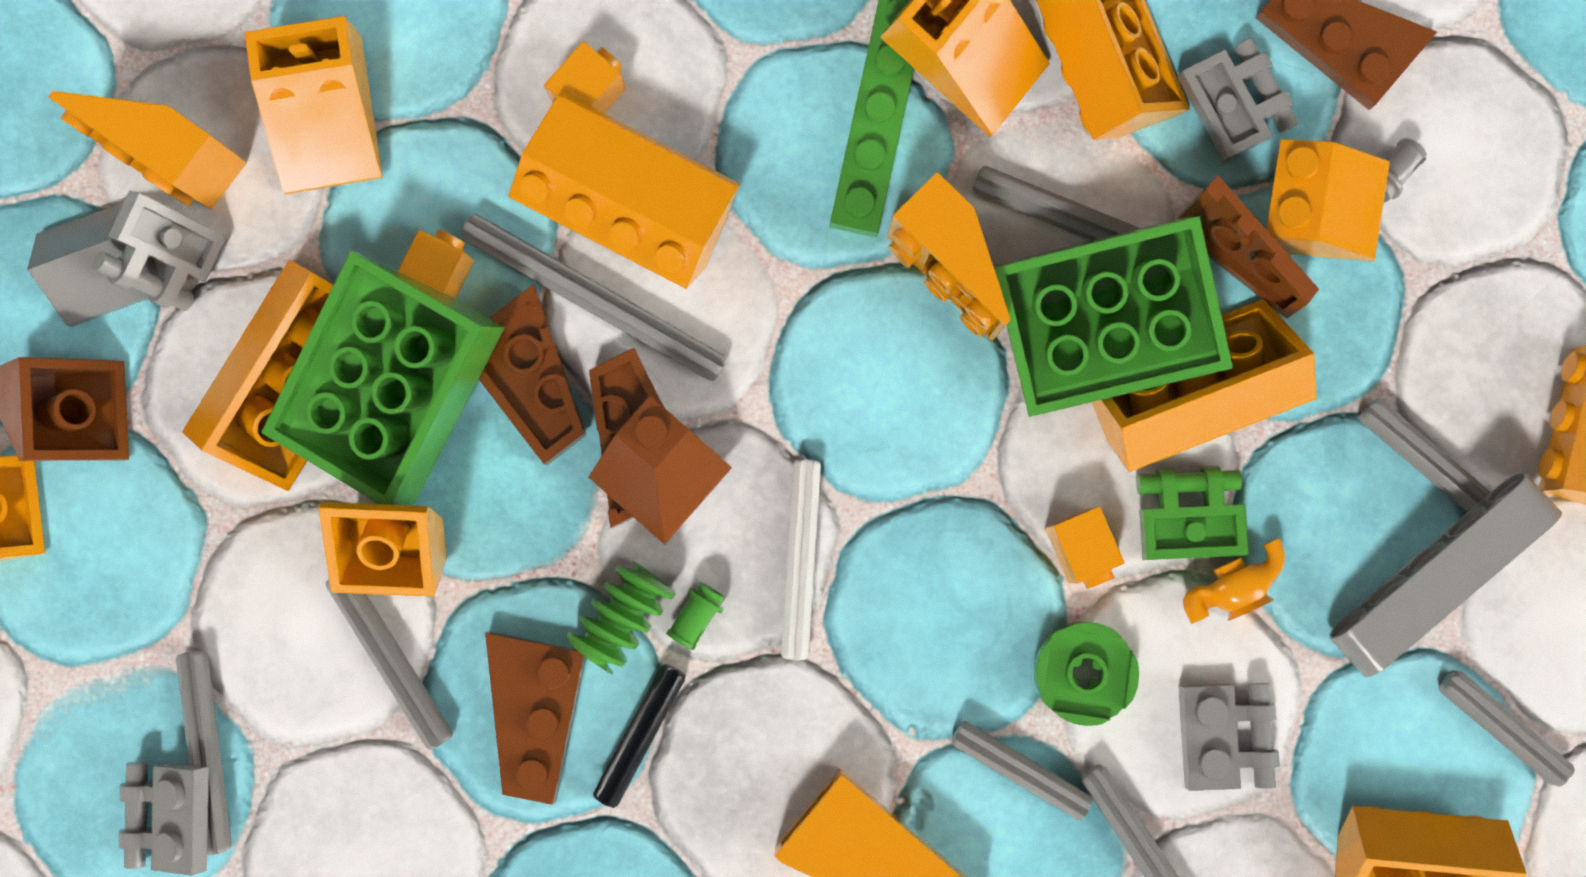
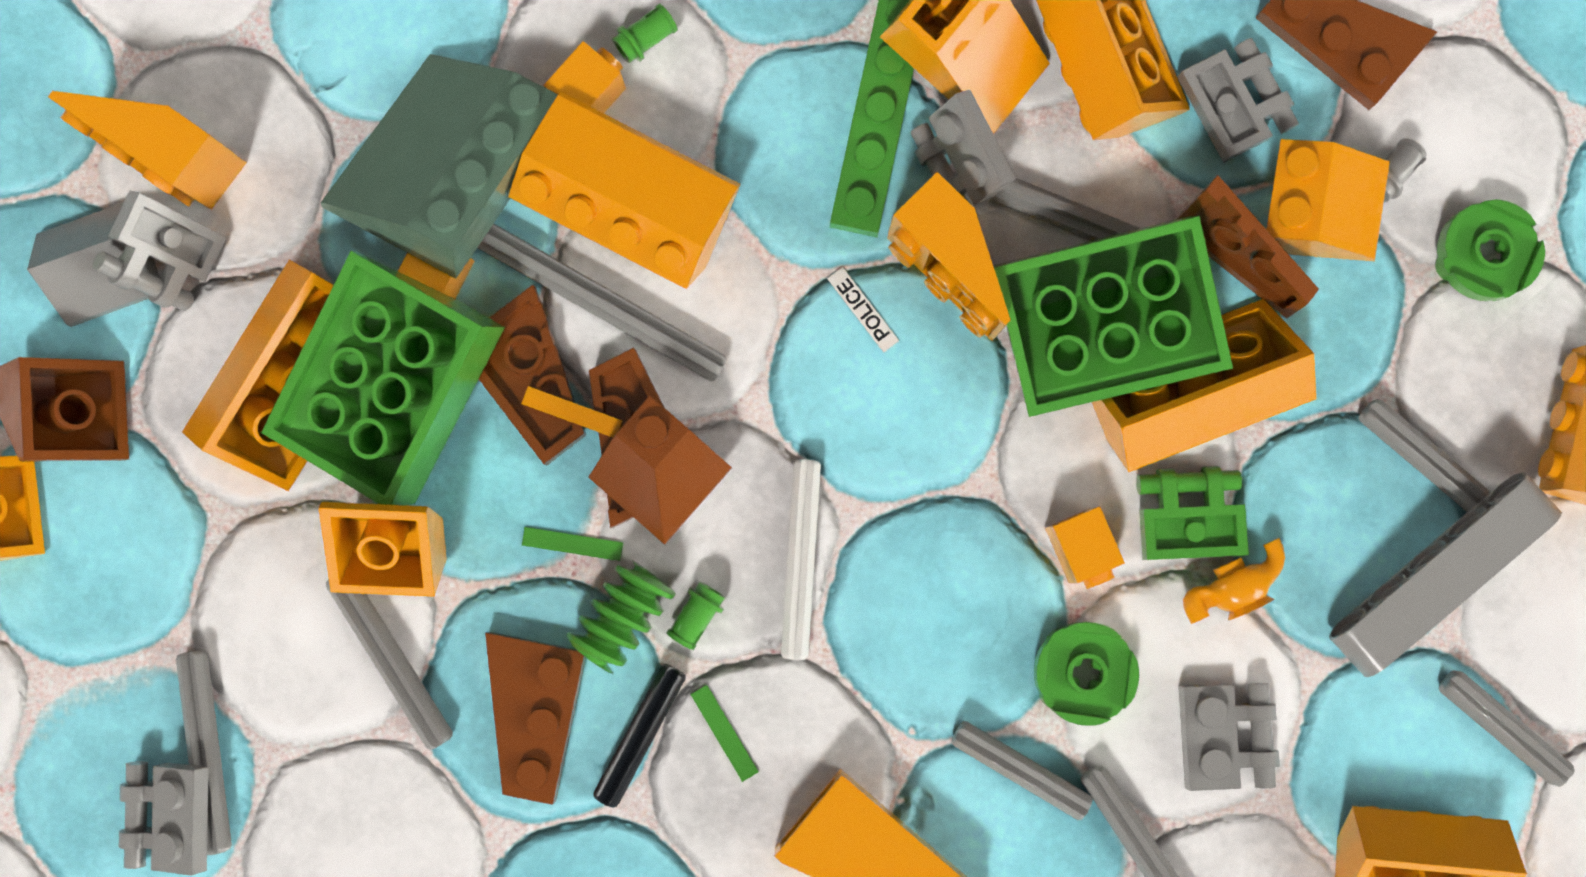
light orange slope [244,16,383,195] -> none
none -> sand green slope [321,54,558,278]
none -> light orange piece [521,386,623,437]
none -> bright green piece [522,527,623,561]
none -> bright green pin [612,3,678,63]
none -> bright green piece [690,685,758,782]
none -> white sticker [827,267,899,352]
none -> light grey plate [910,89,1017,206]
none -> bright green plate [1435,199,1545,301]

